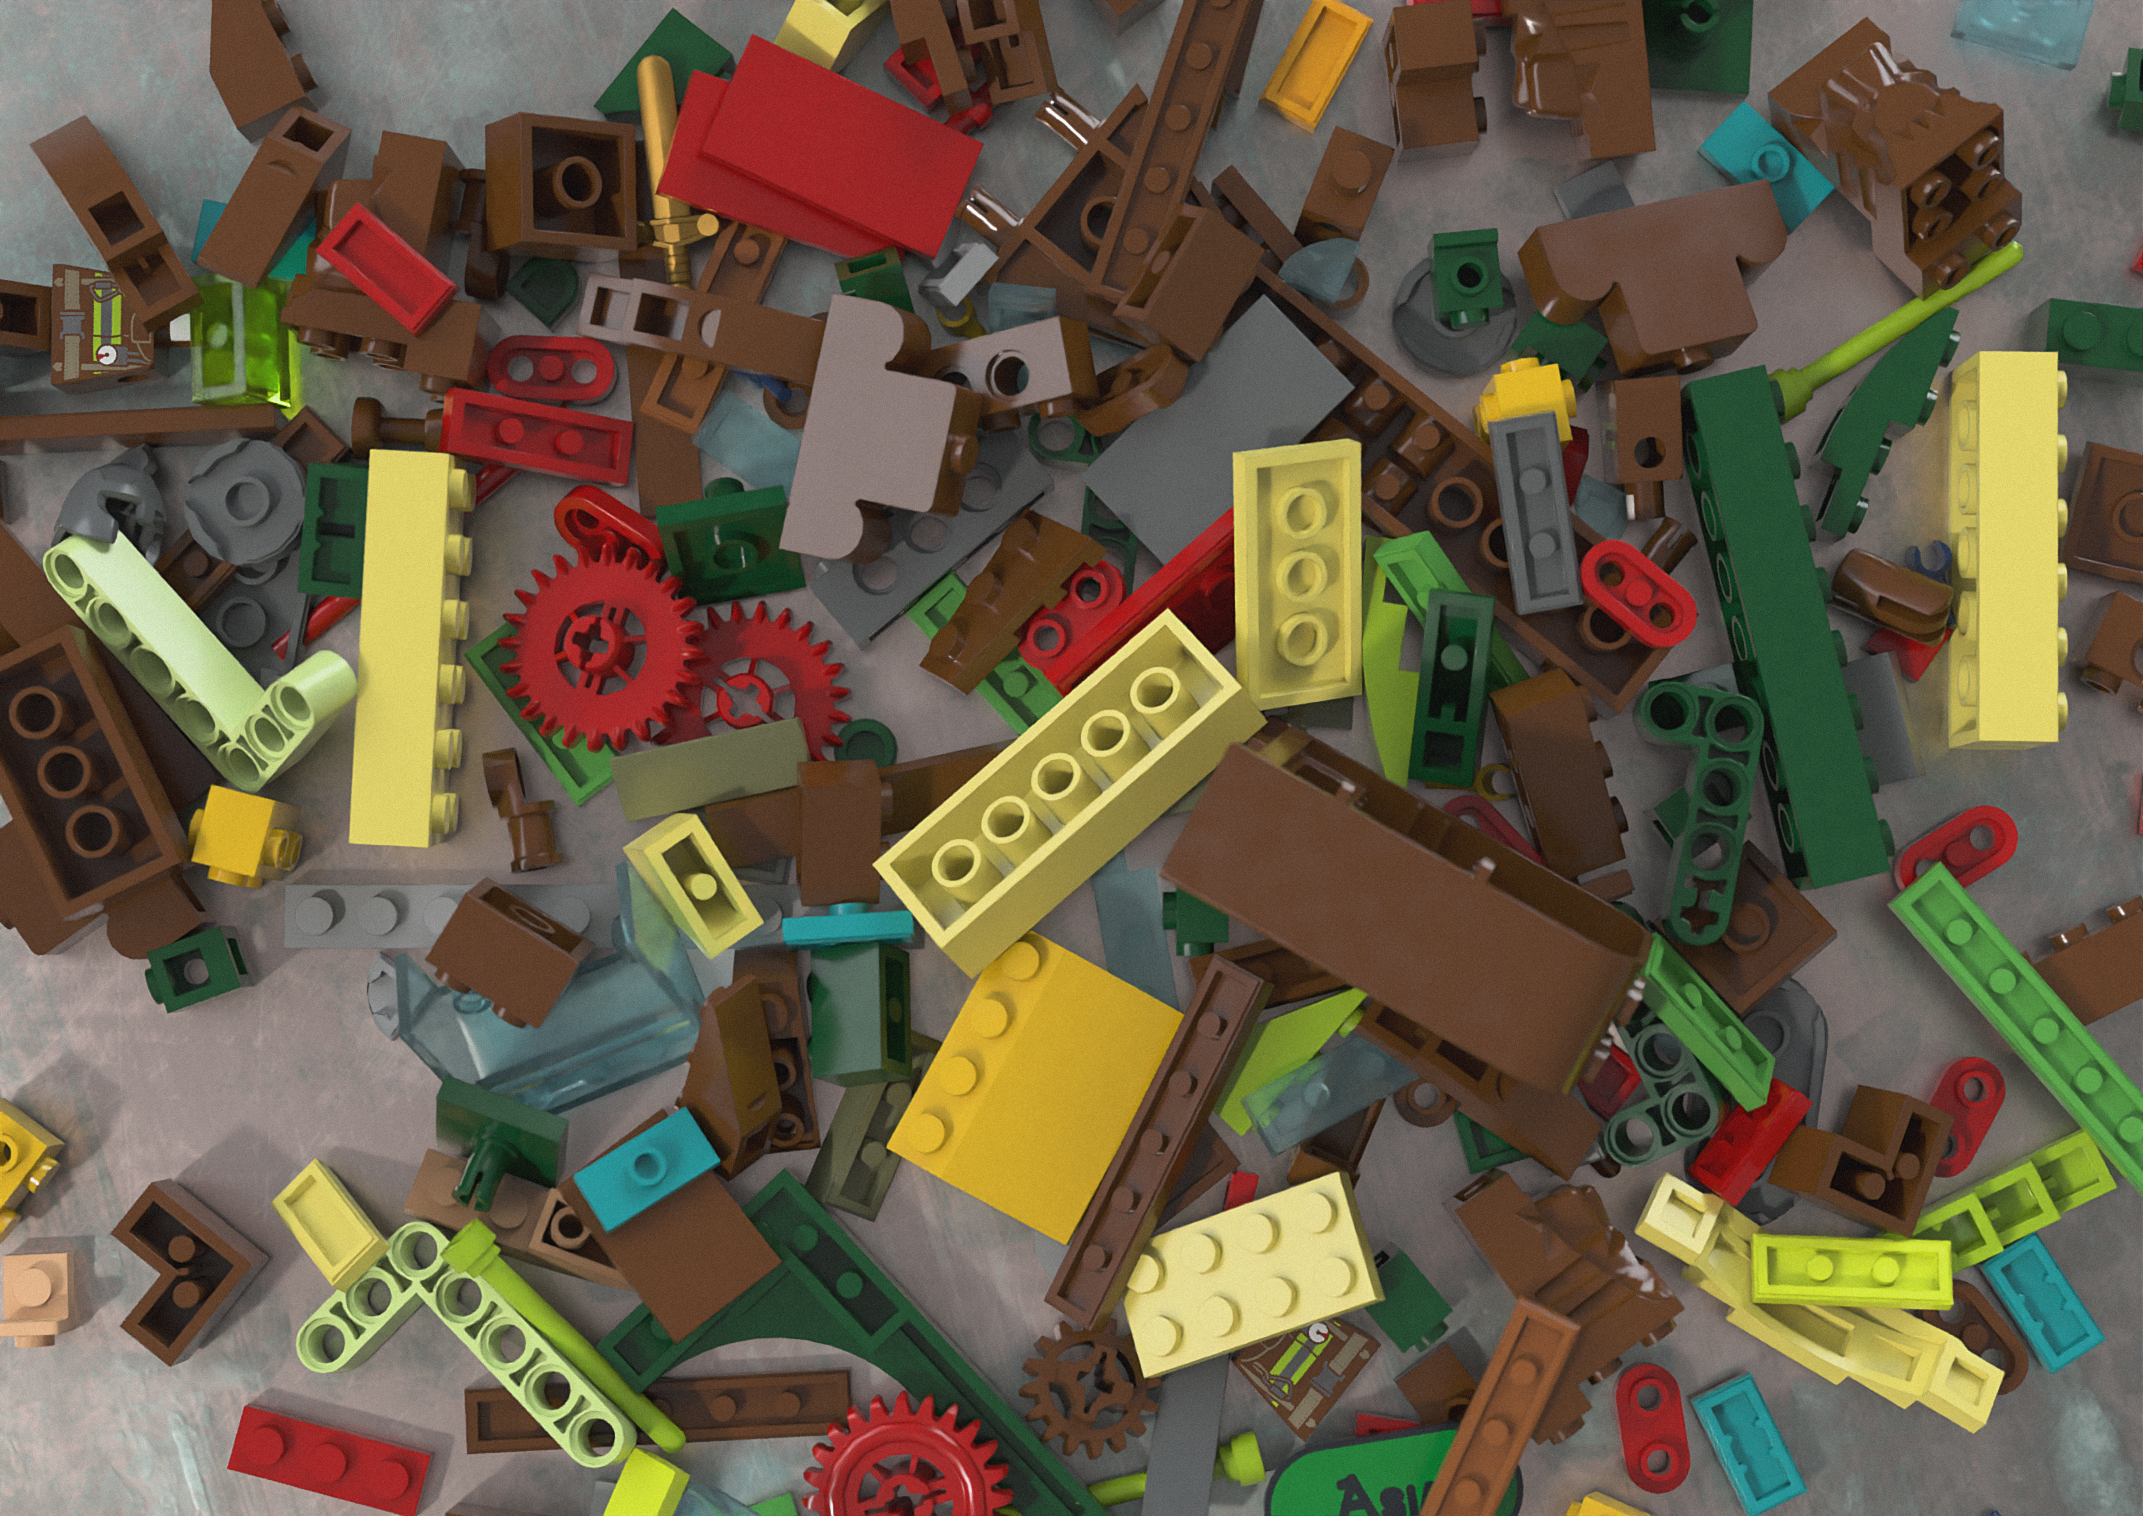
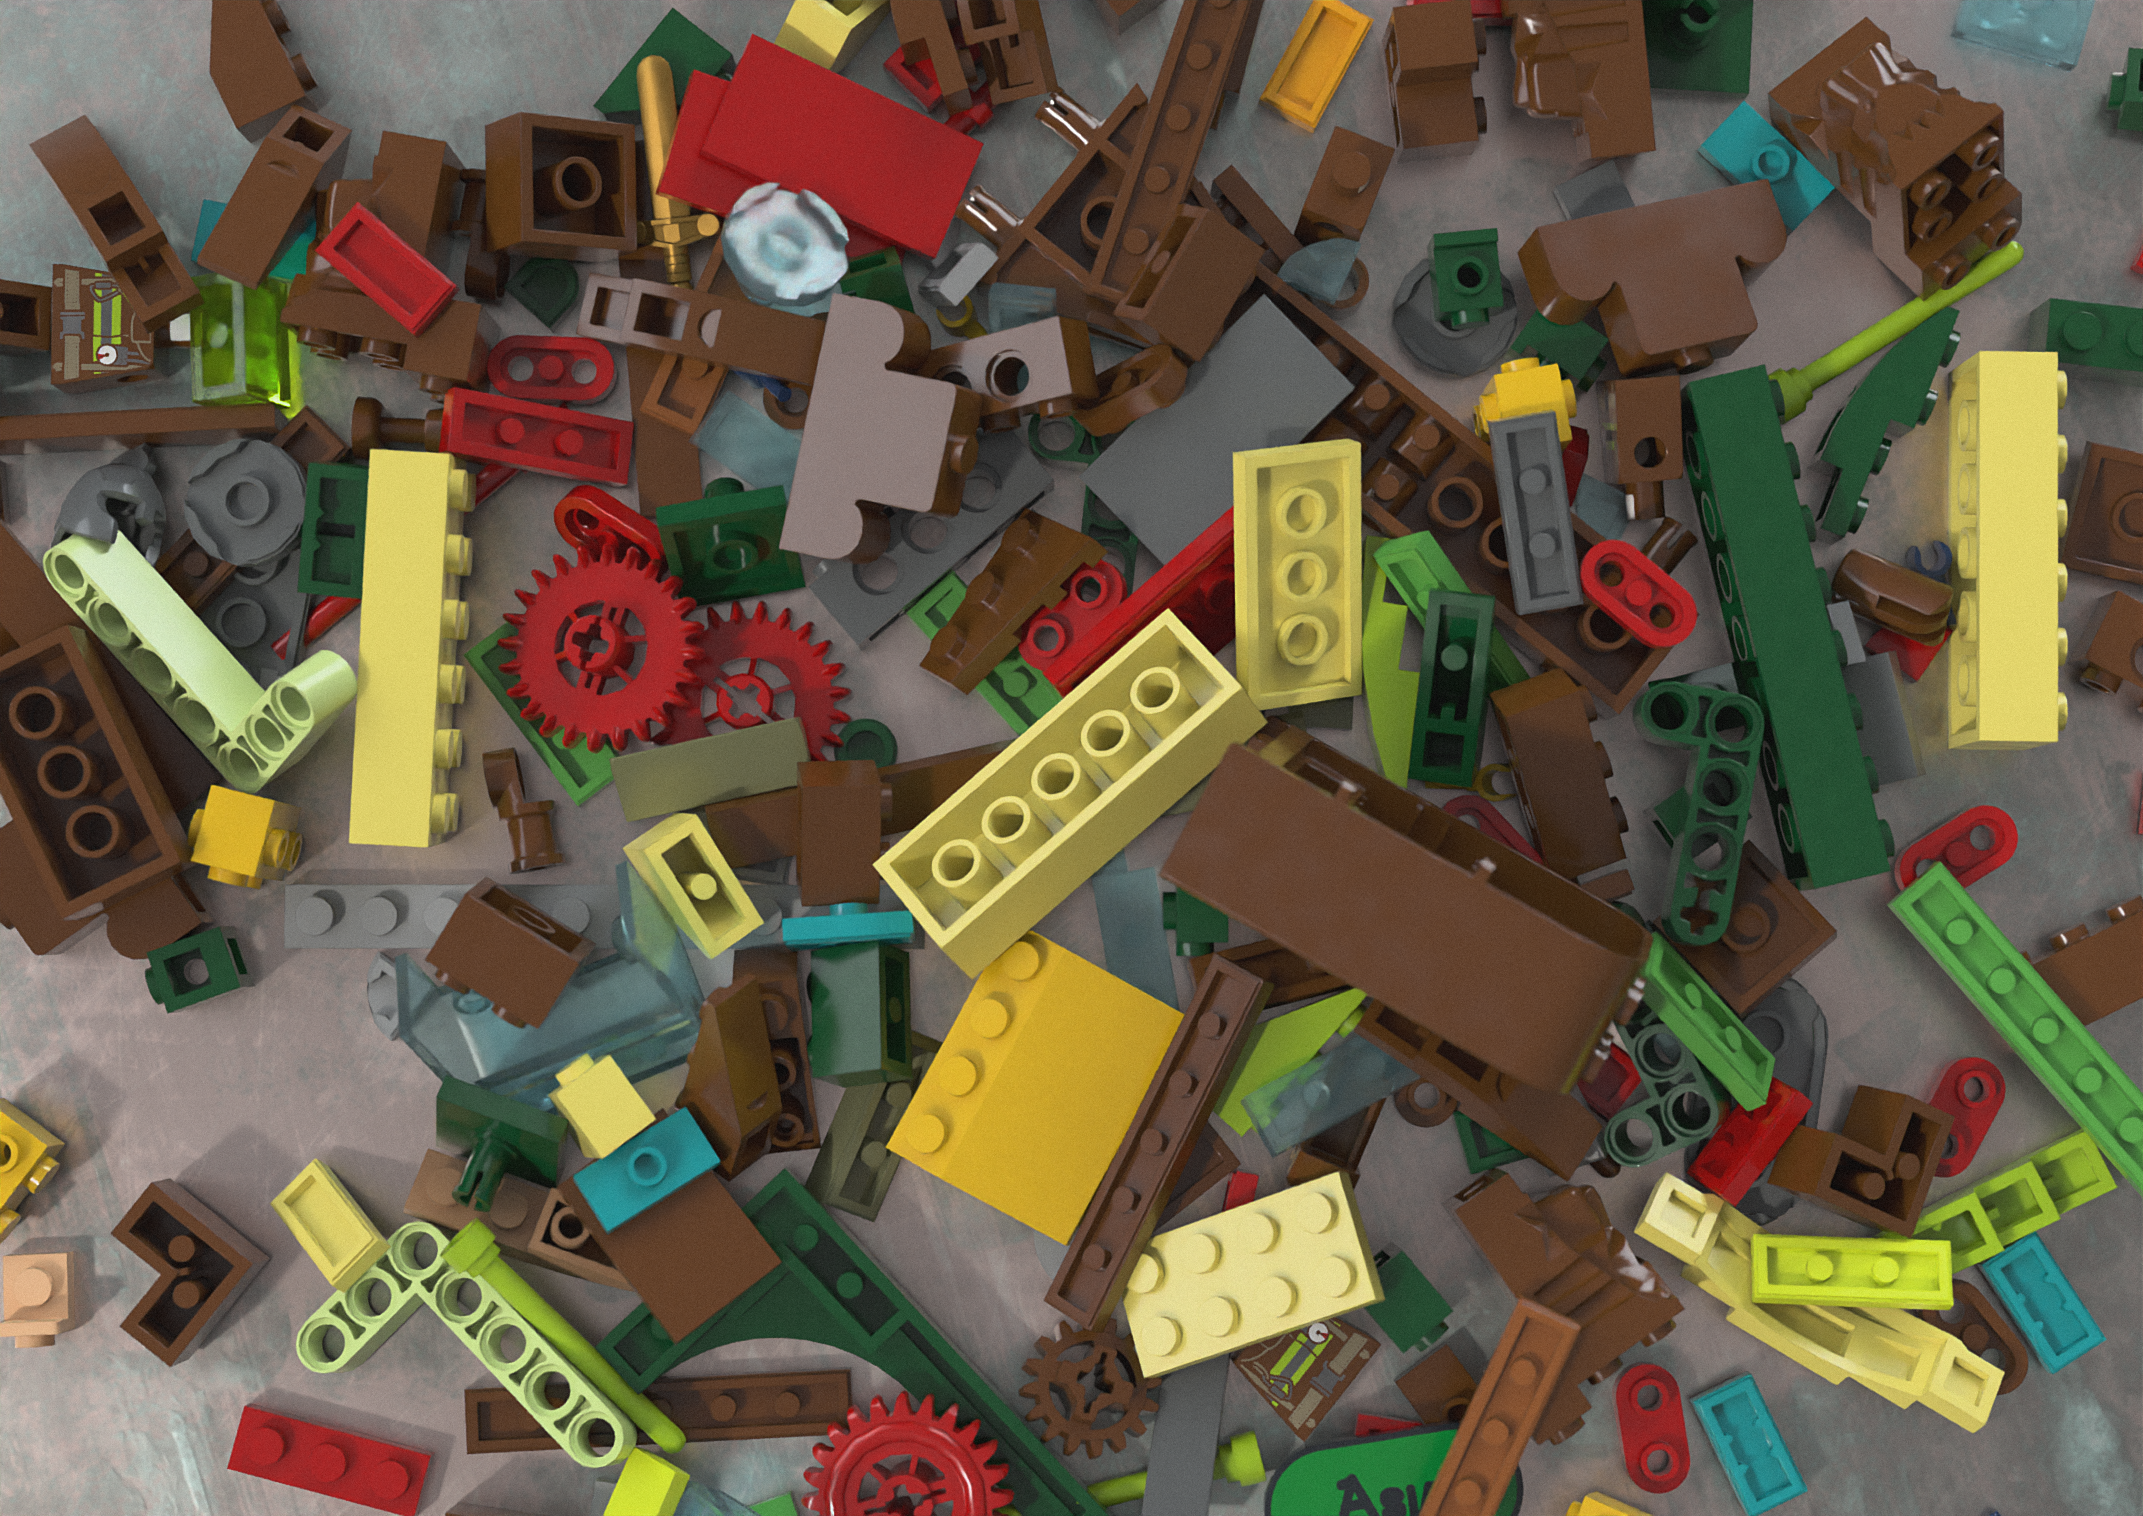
none -> light yellow slope [548,1053,656,1159]
none -> clear light blue tile [720,182,849,307]
none -> light grey tile [1826,601,1867,667]

